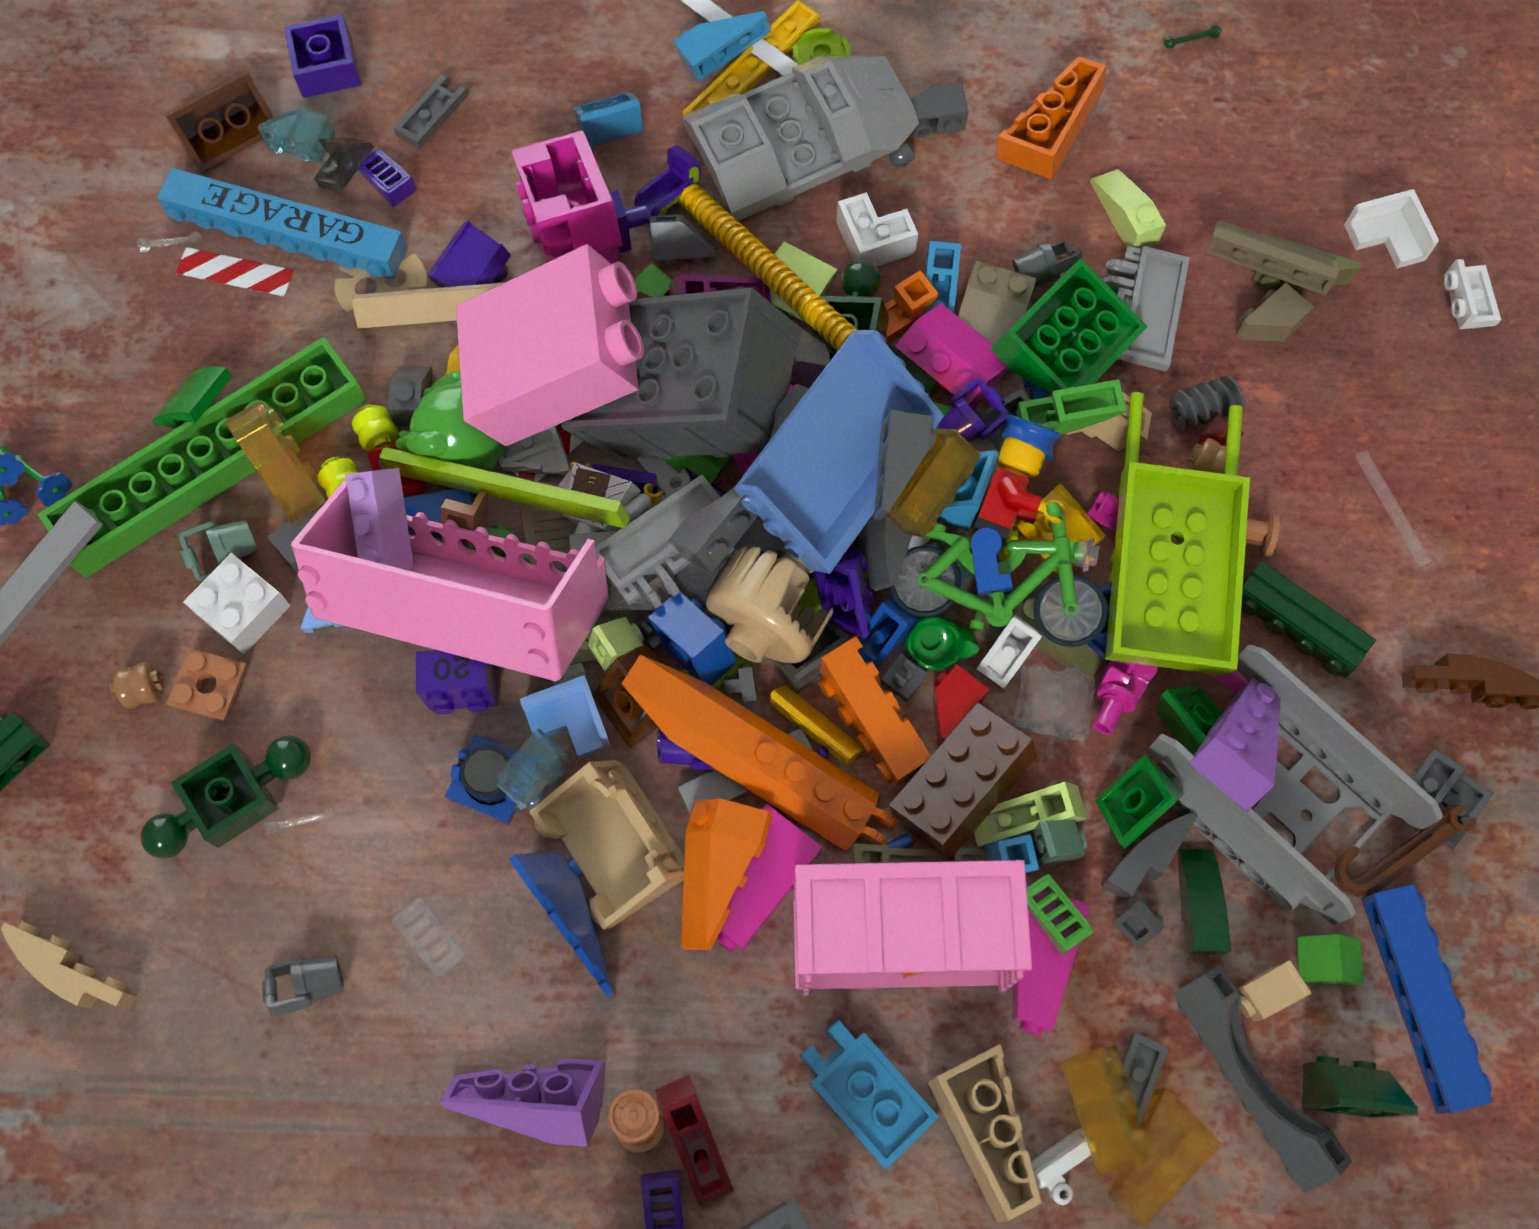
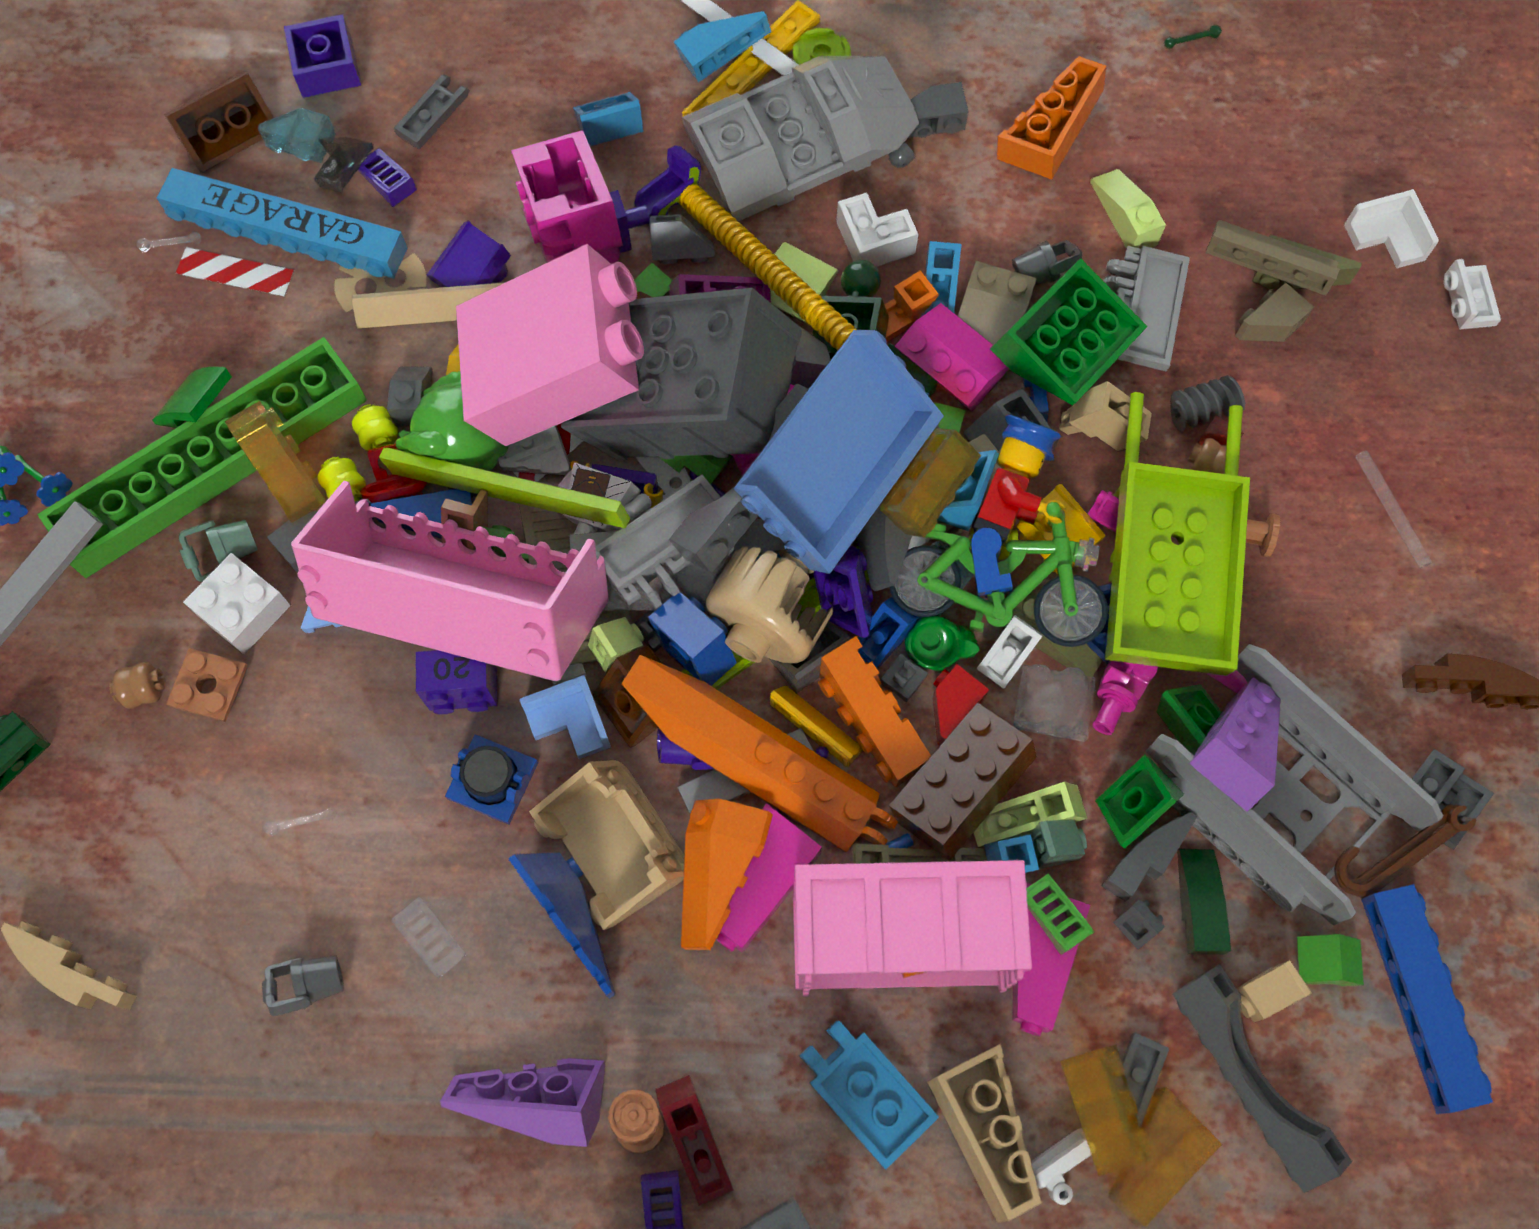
dark green brick [140,735,311,859] -> none
lavender brick [345,468,414,570] -> none
clear light blue bracket [492,728,570,813] -> none
dark grey tile [723,662,758,702] -> none
dark grey slope [874,410,935,521] -> none
dark purple piece [936,378,1010,450] -> none
bright green slope [1016,379,1127,435] -> none
dark green brick [1241,561,1376,678] -> none
dark green slope [1302,1056,1418,1119] -> none

